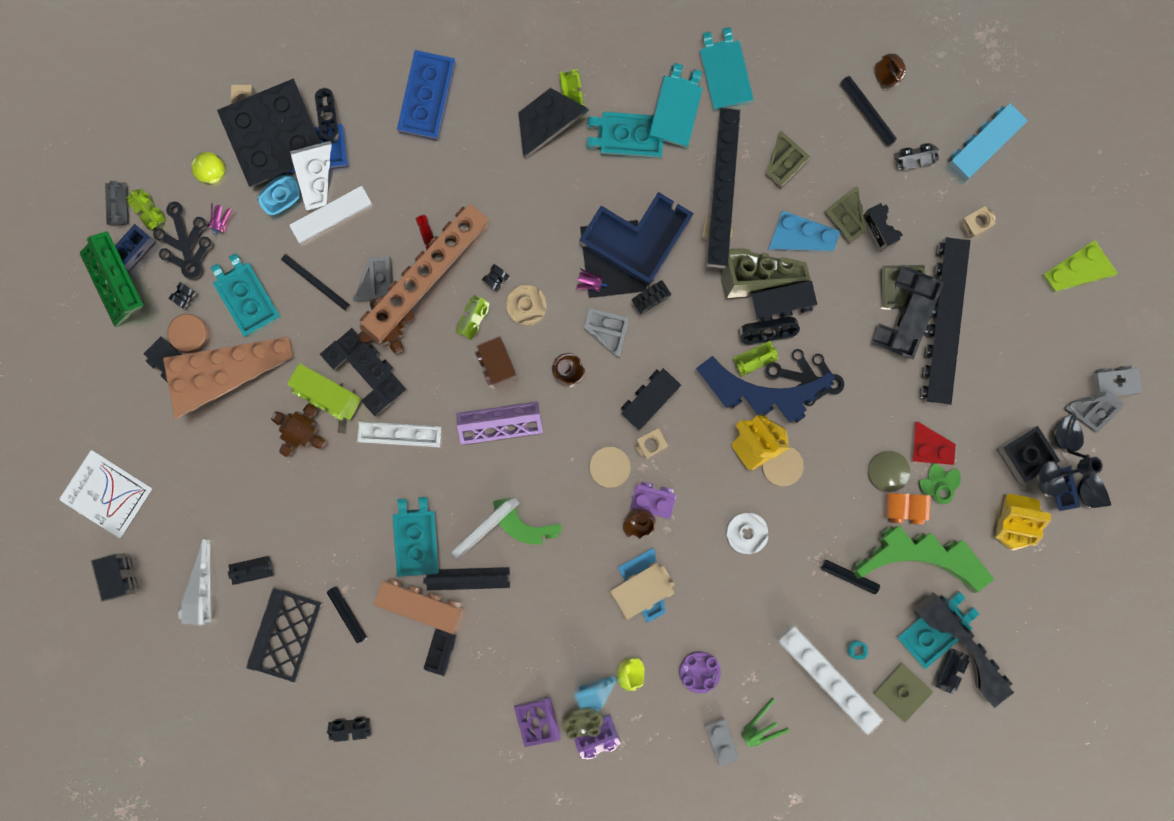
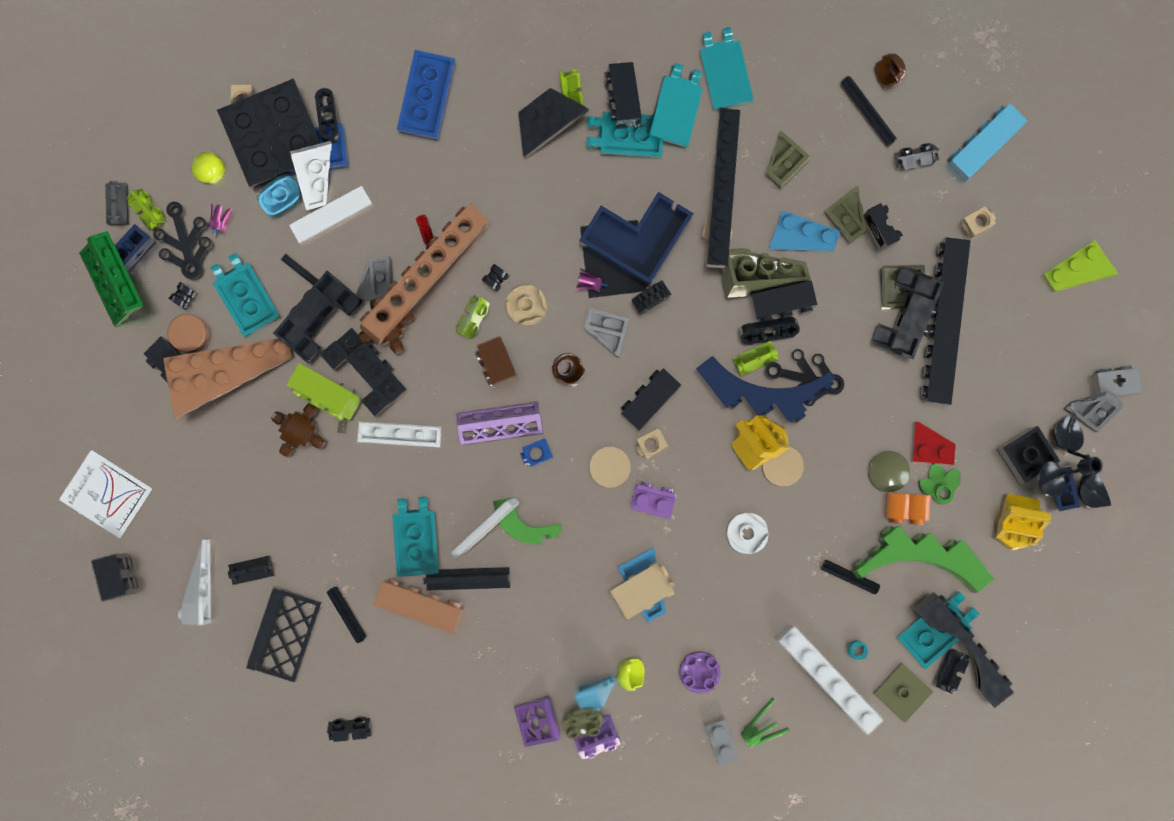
black hinge [423,628,457,676] -> none
reddish brown hair [623,508,656,539] -> none
none -> black bracket [273,270,363,363]
none -> blue brick [520,438,553,468]
none -> black brick [604,62,642,129]

